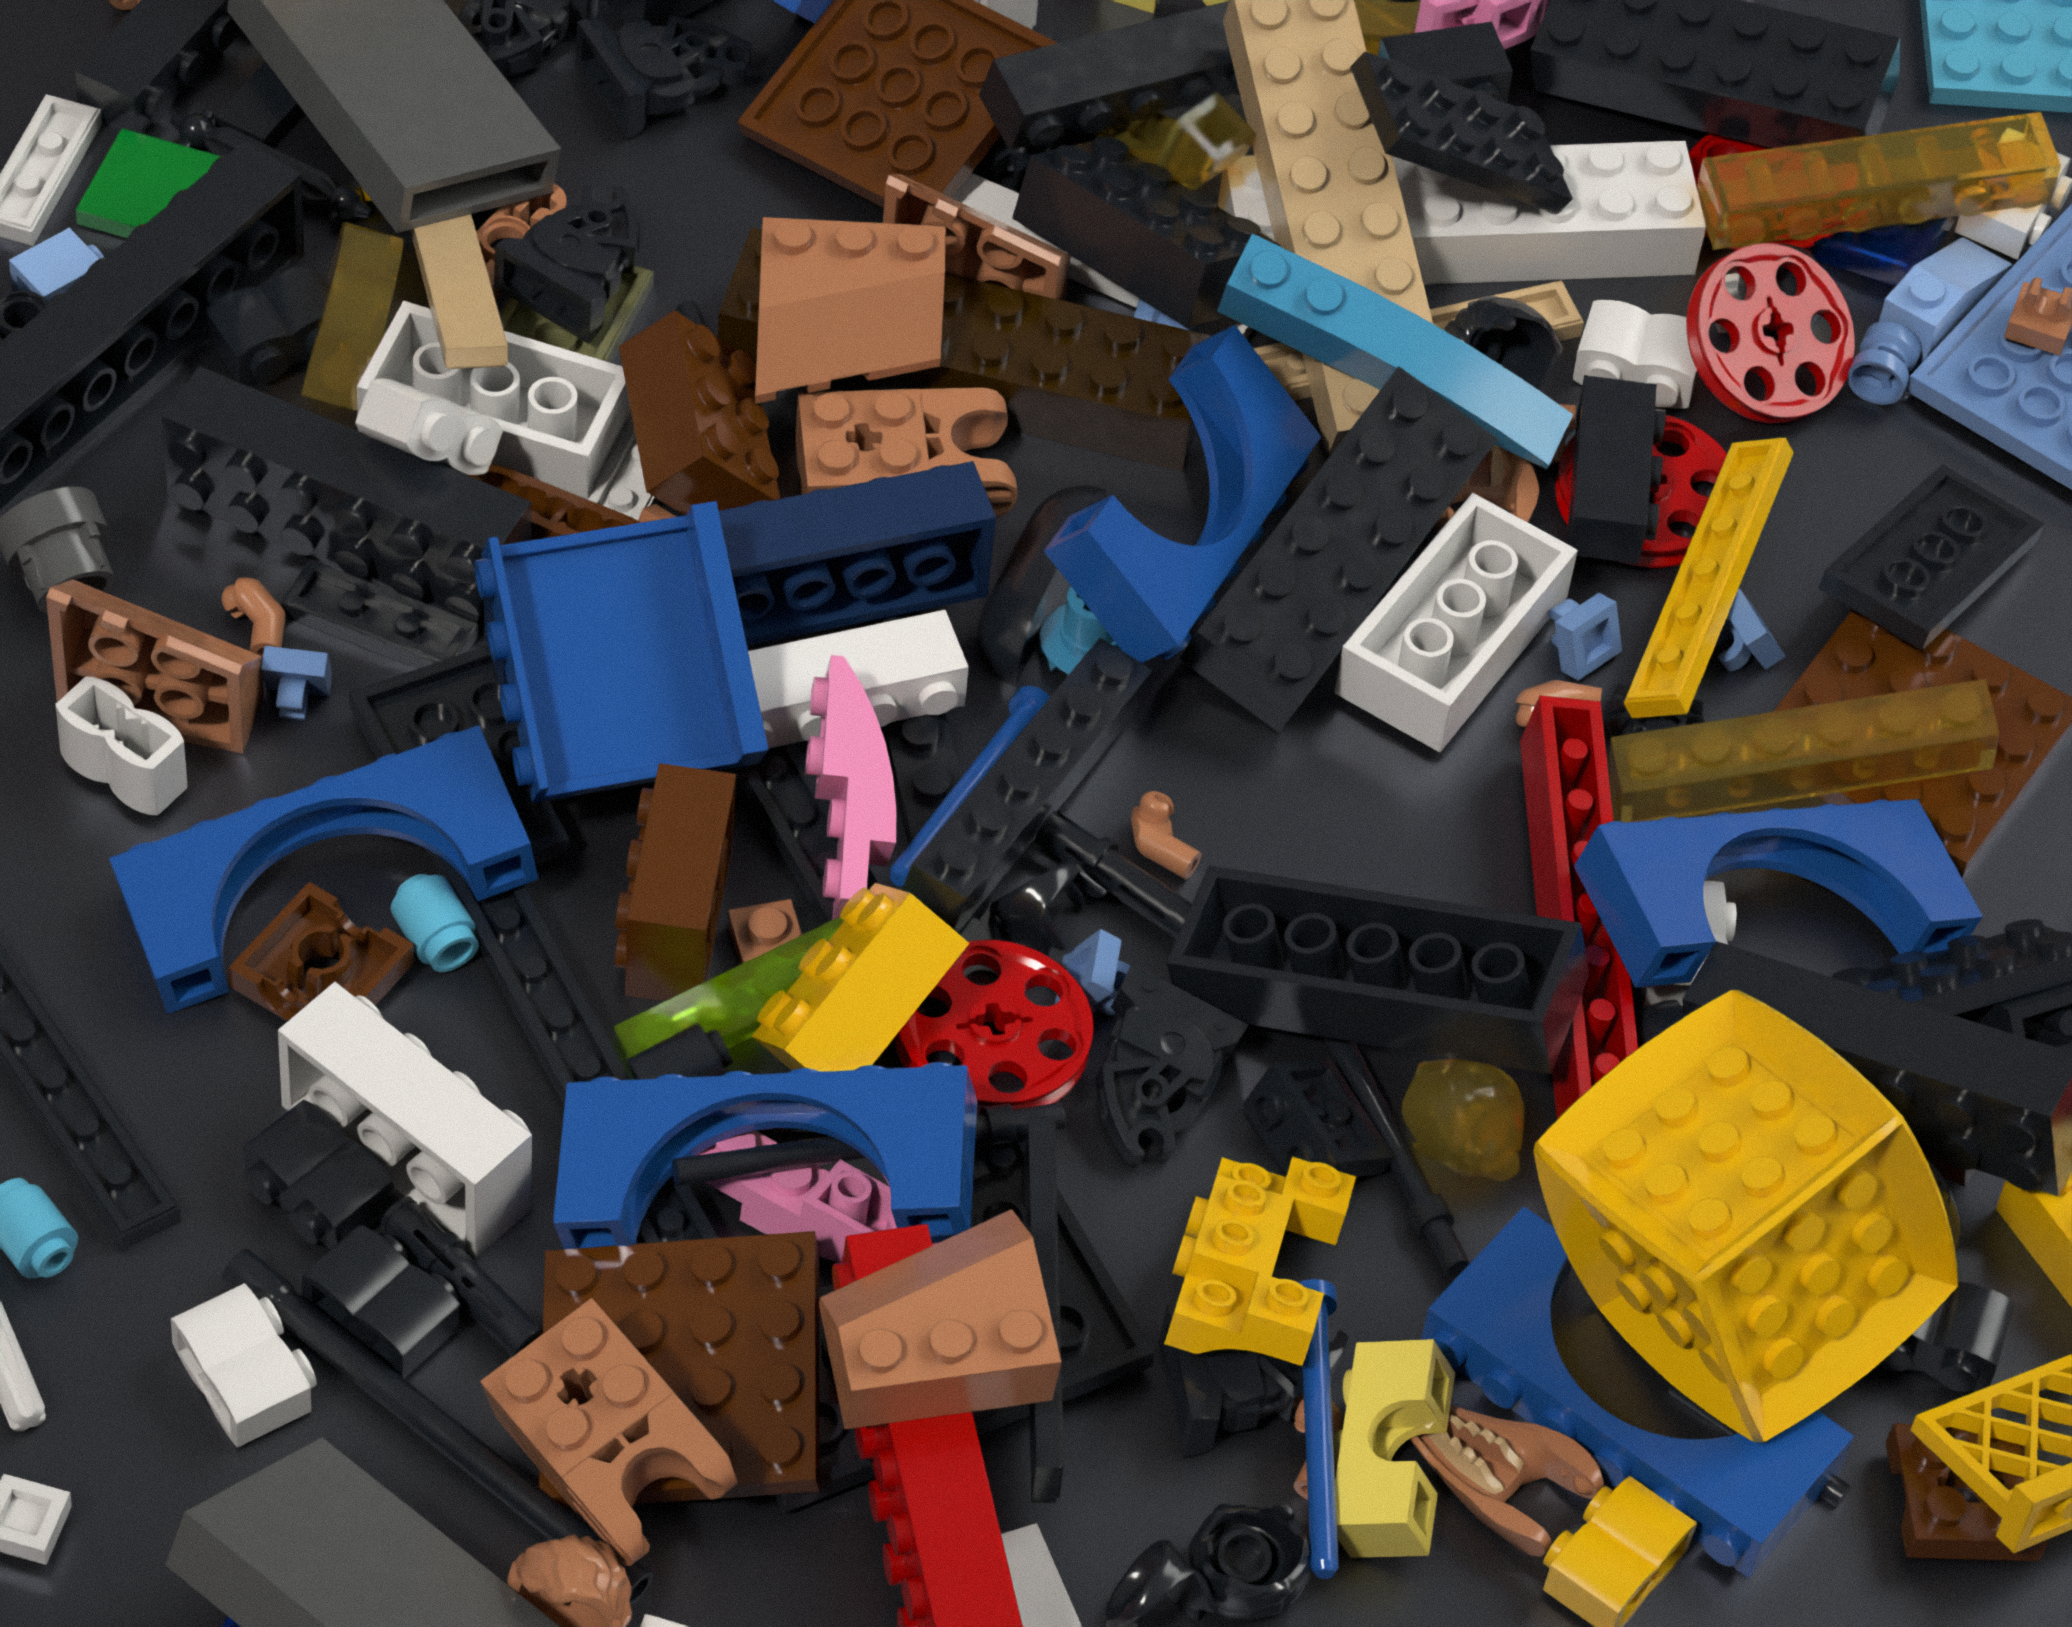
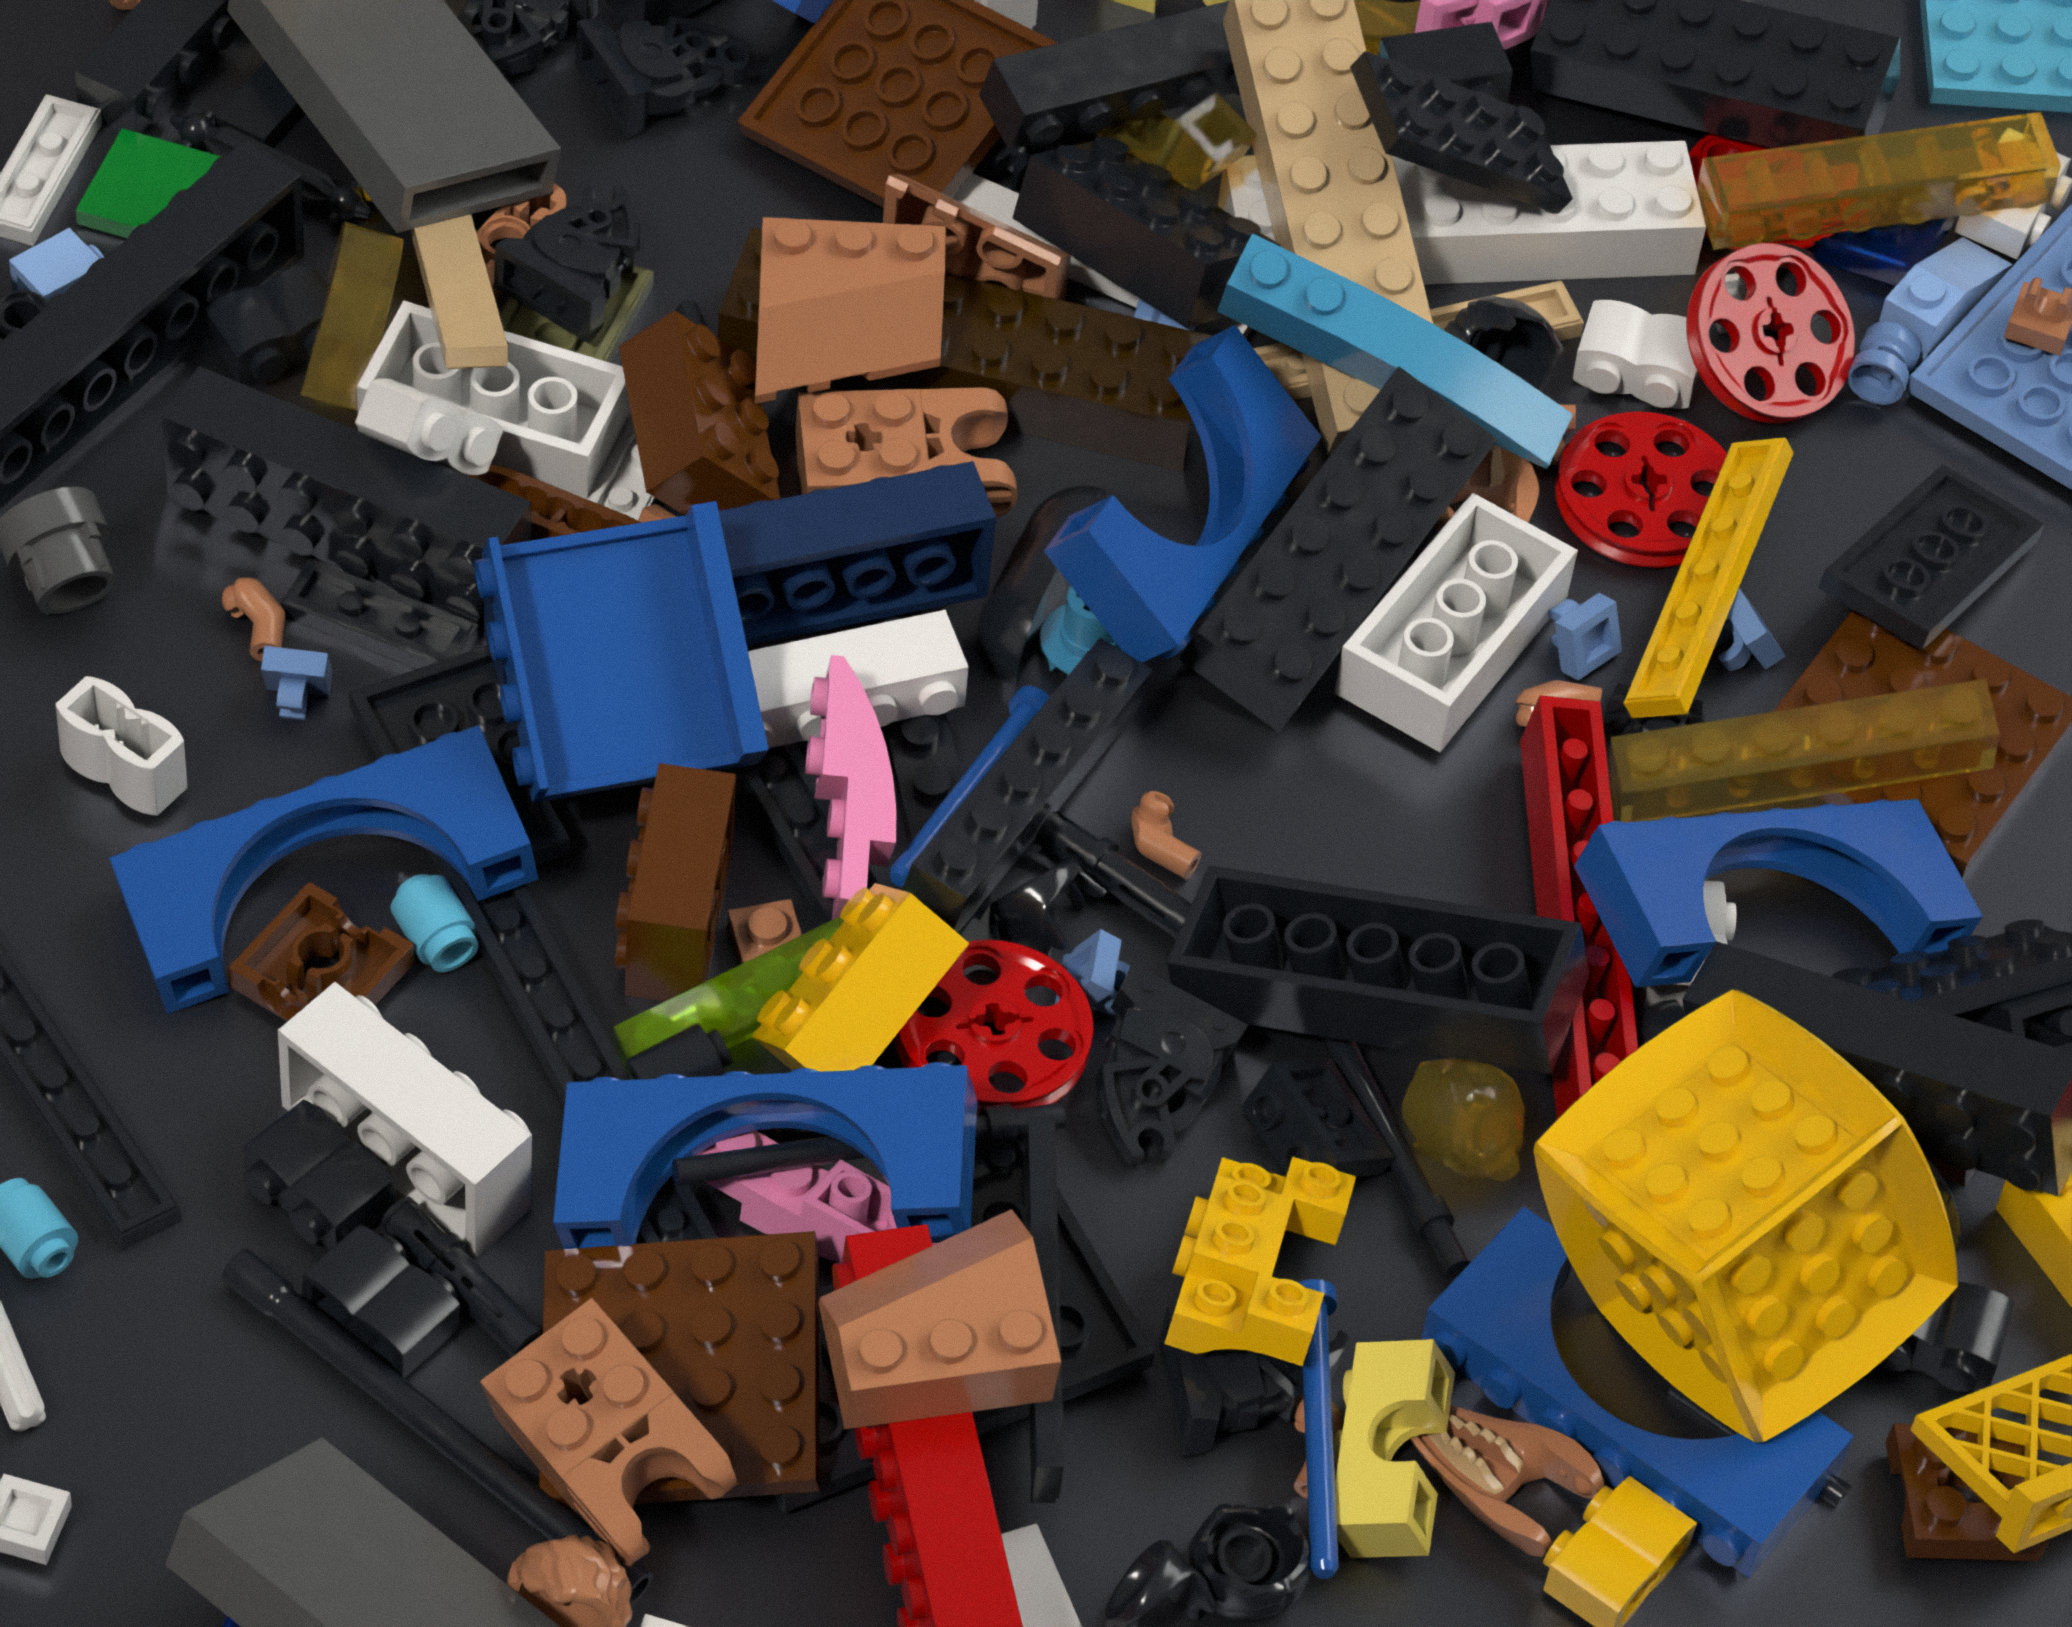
nougat wedge [46,579,264,754] -> none
white brick [171,1283,317,1448] -> none
black brick [1566,375,1666,564] -> none

